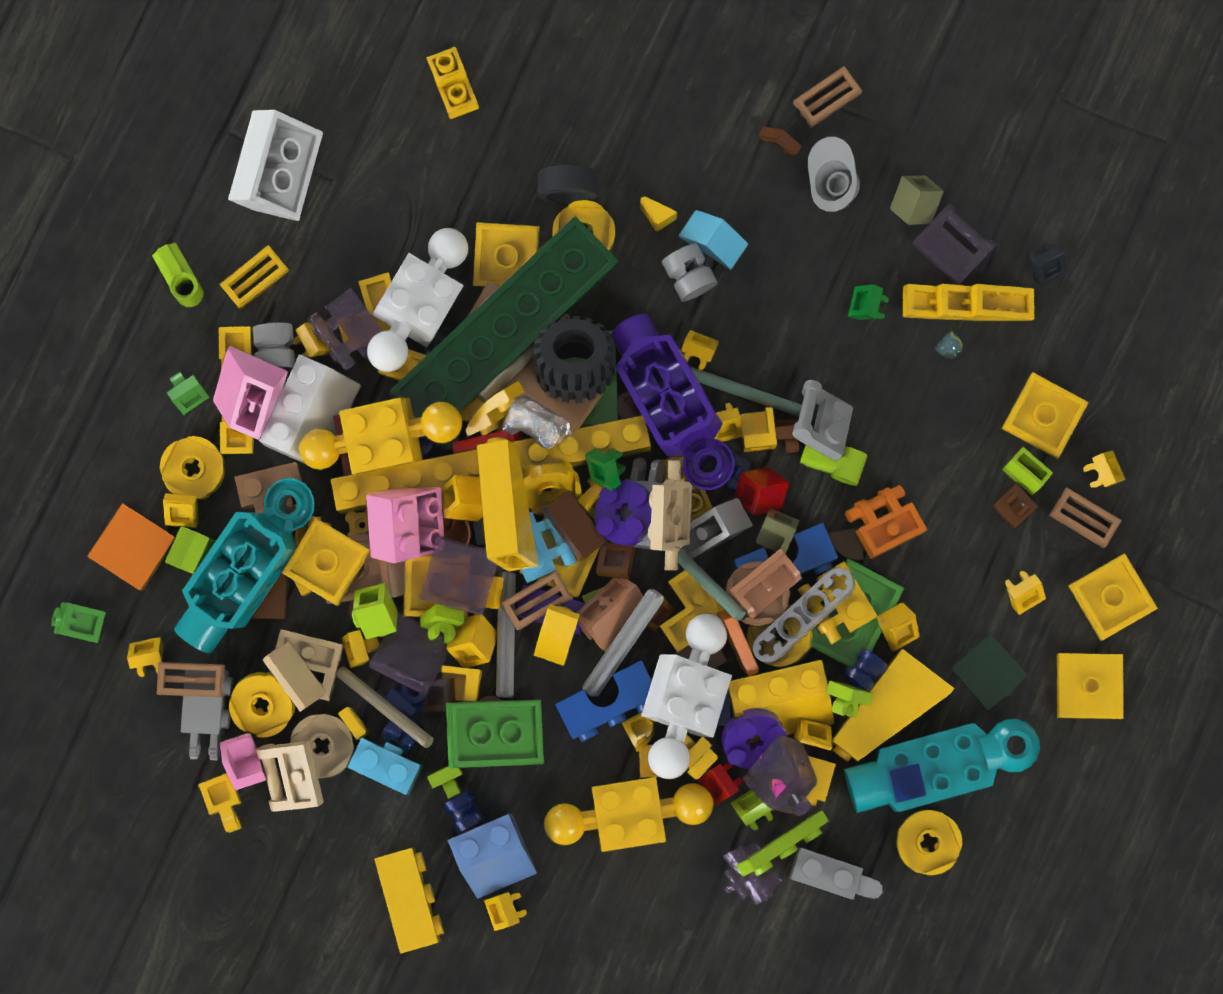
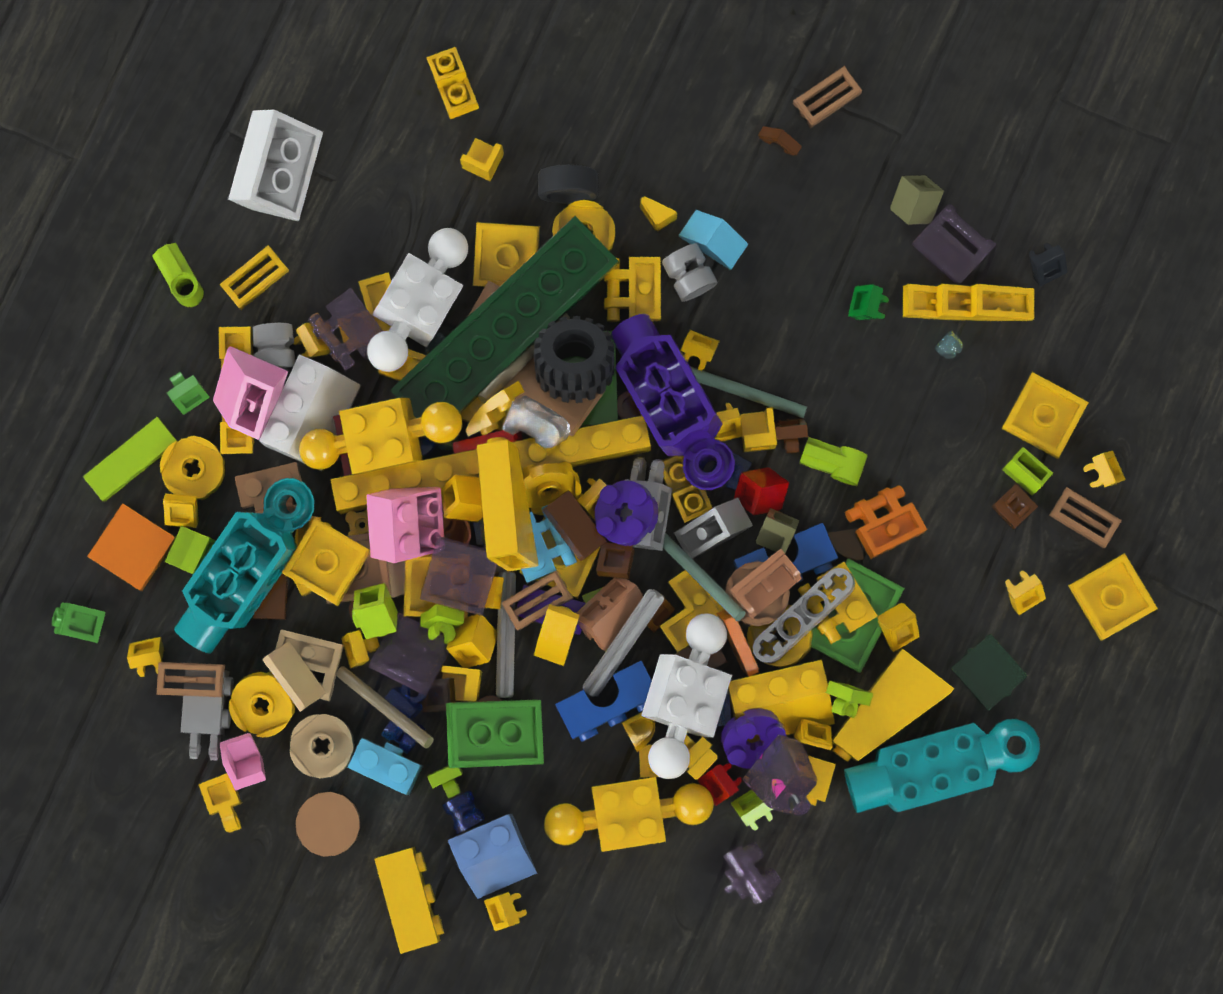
tan plate [256,741,324,812] -> none
yellow tile [338,707,369,740] -> none
green tile [585,448,626,491] -> none
tan plate [648,460,692,570] -> none
lime plate [736,810,829,876] -> none
light grey hinge [789,847,883,900] -> none
light grey plate [792,380,853,461] -> none
light grey piece [808,137,860,212] -> none
clear blue wheel [843,648,888,692] -> none
clear blue slope [887,763,927,803] -> none
yellow plate [896,810,962,875] -> none
yellow plate [1057,653,1123,719] -> none
none -> lime tile [83,417,177,502]
none -> medium nougat tile [296,792,360,857]
none -> yellow panel [460,138,504,181]
none -> yellow plate [604,257,661,322]

